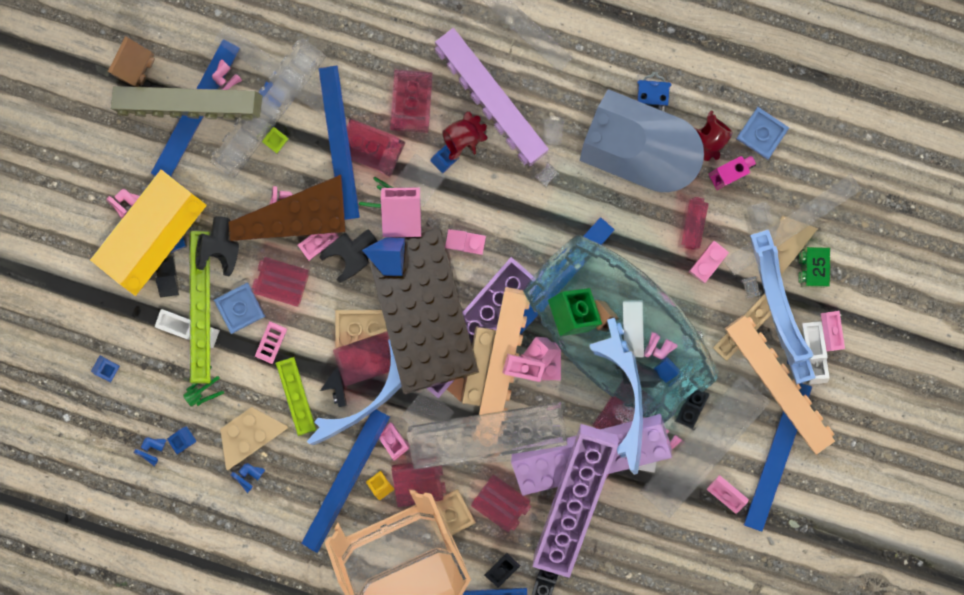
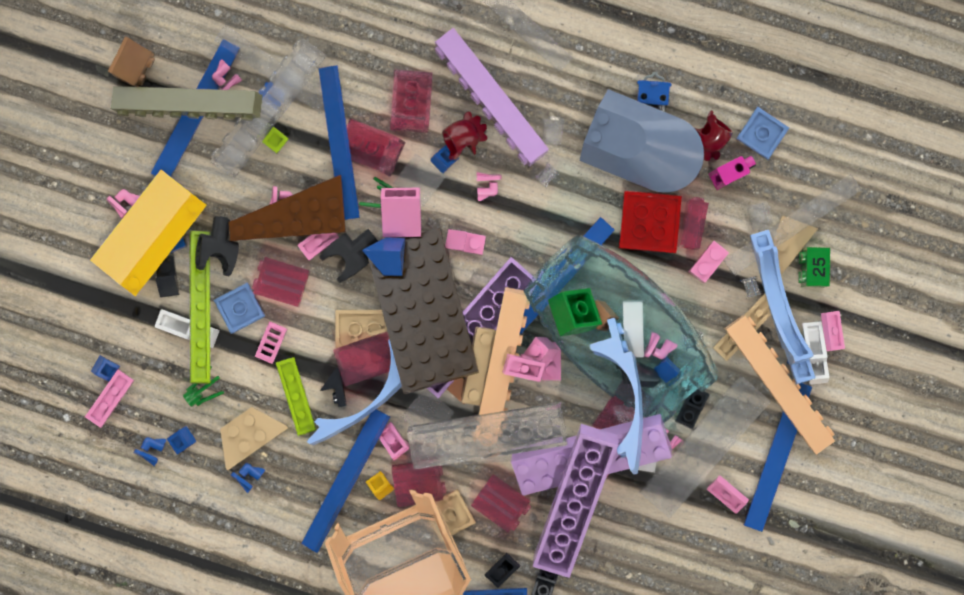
none -> bright pink plate [85,369,135,428]
none -> bright pink piece [477,172,502,201]
none -> red plate [619,191,682,254]

